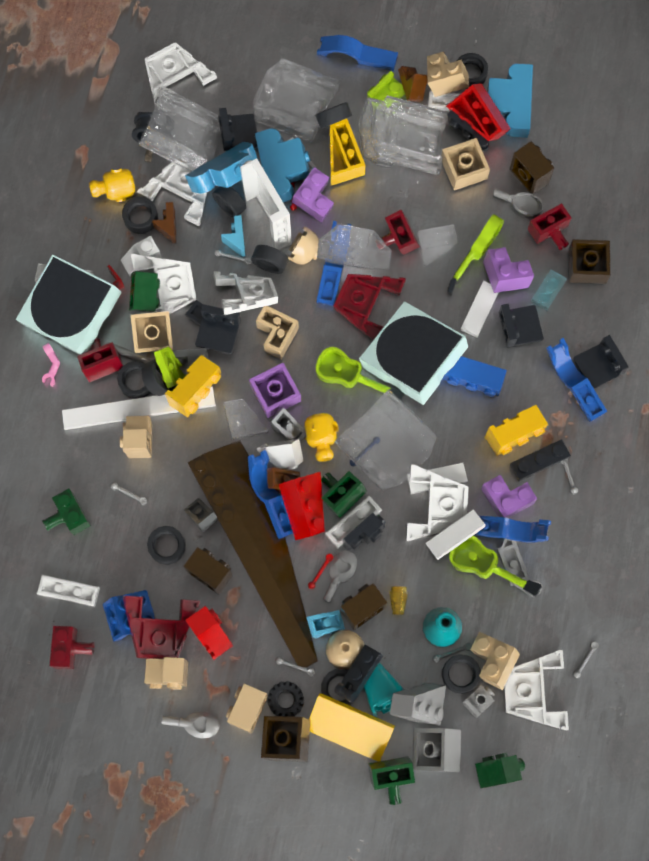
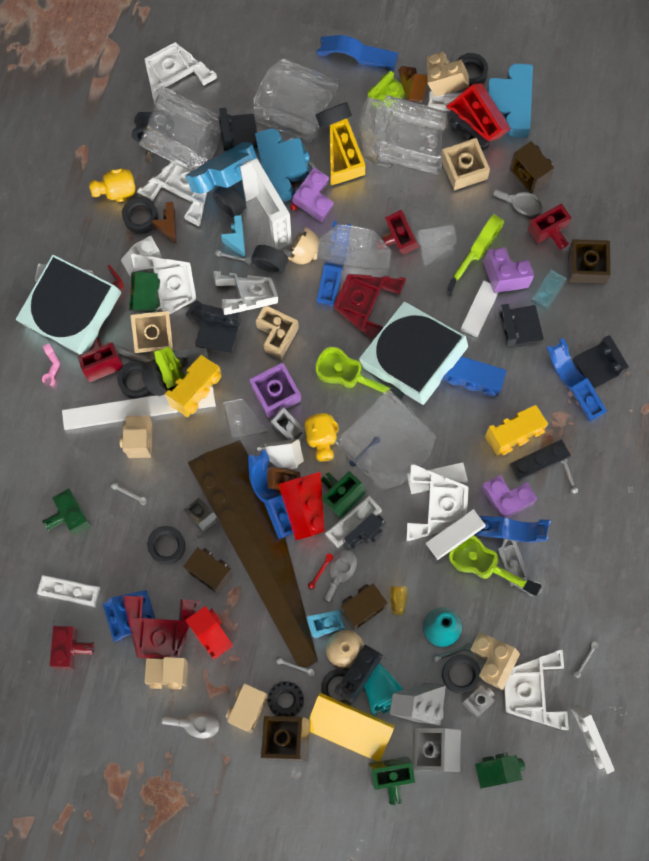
none -> white wing [571,706,615,774]

